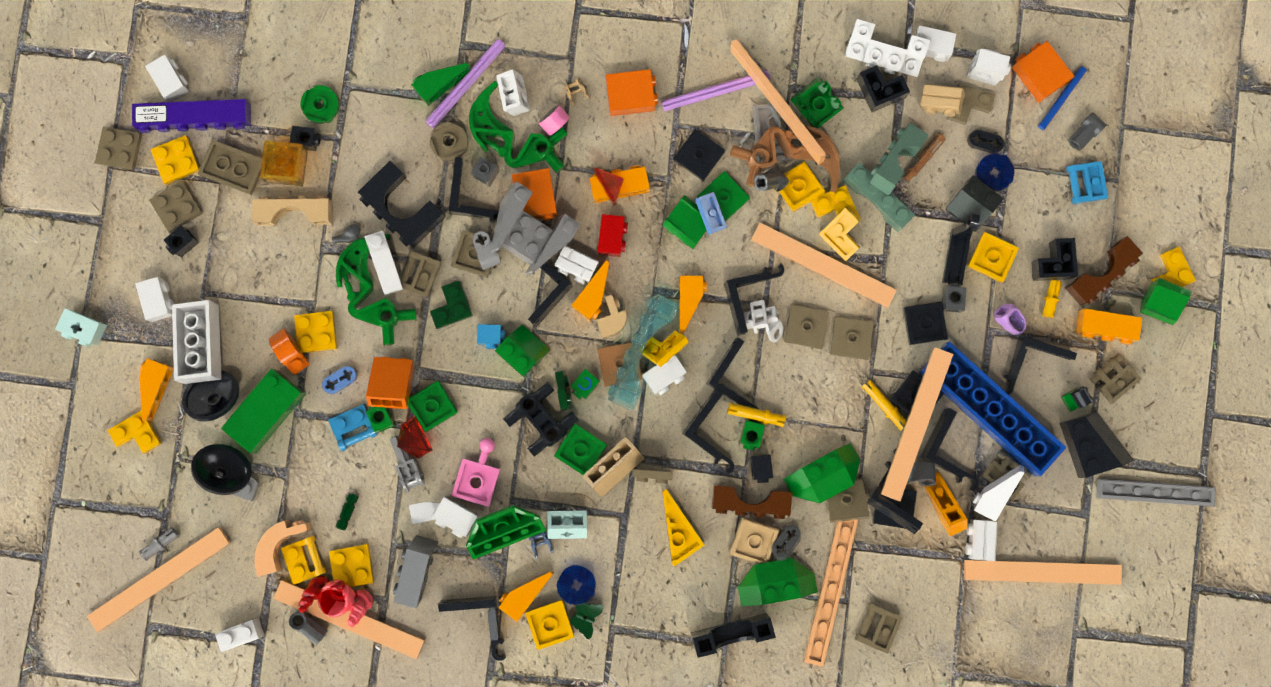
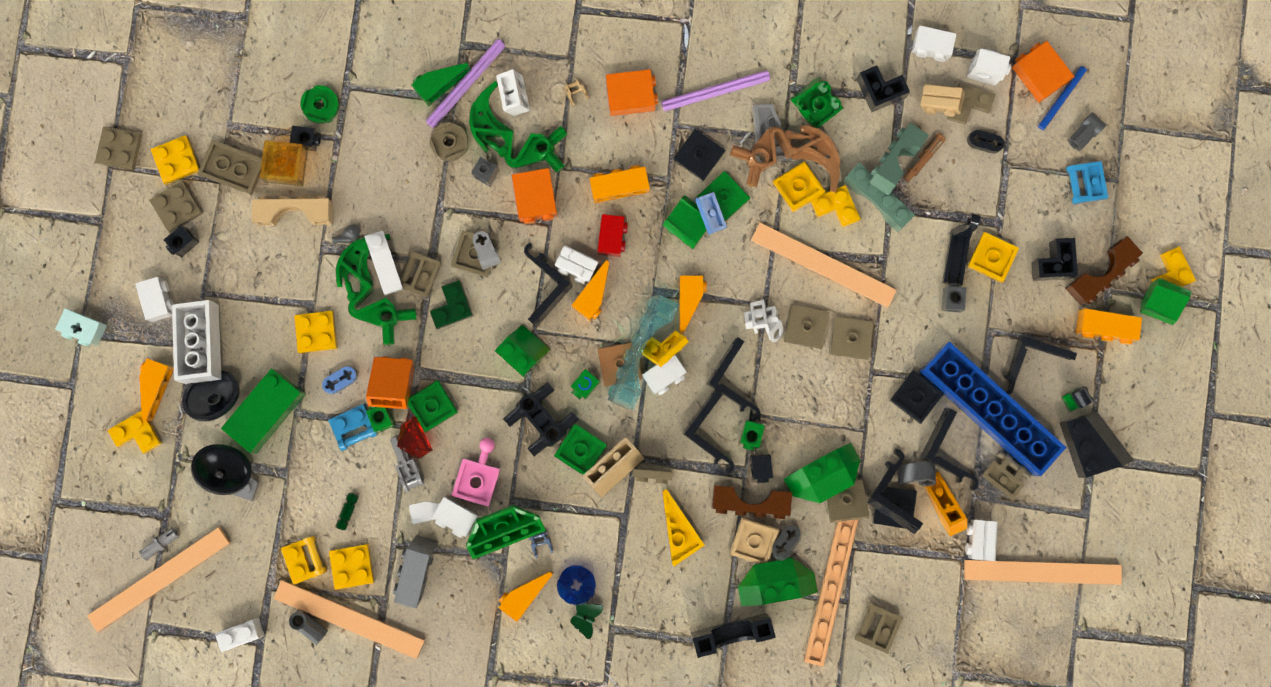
dark purple brick [132,99,251,133] -> none
white brick [145,55,189,102] -> none
light nougat arch [255,520,312,577] -> none
orange brick [268,328,310,375] -> none
hair [298,576,374,627] -> none
black arch [358,161,446,249] -> none
black hinge [438,596,506,661] -> none
black hinge [449,157,499,223] -> none
dark azure brick [477,324,506,349] -> none
light grey wedge [491,182,580,275] -> none
yellow plate [525,599,575,650] -> none
bright pink piece [538,105,570,136] -> none
light aqua brick [547,511,587,539] -> none
dark green plate [555,371,573,411] -> none
clear red slope [594,167,624,206] -> none
tan brick [596,295,627,340] -> none
black hinge [724,263,784,336] -> none
yellow pin [727,402,786,427] -> none
light nougat tile [730,39,826,165] -> none
dark grey piece [754,166,789,192] -> none
yellow plate [819,207,860,261] -> none
white bracket [844,19,930,77] -> none
yellow pin [862,379,907,431] -> none
light nougat tile [881,347,953,501] -> none
black plate [903,302,948,345] -> none
pearl dark grey slope [945,175,1004,232] -> none
white slope [973,465,1024,521] -> none
clear blue plate [975,154,1014,192] -> none
lavender rock [994,304,1026,335] -> none
yellow axle [1041,280,1062,318] -> none
dark tan plate [1089,354,1142,404] -> none
light grey tile [1096,479,1215,507] -> none

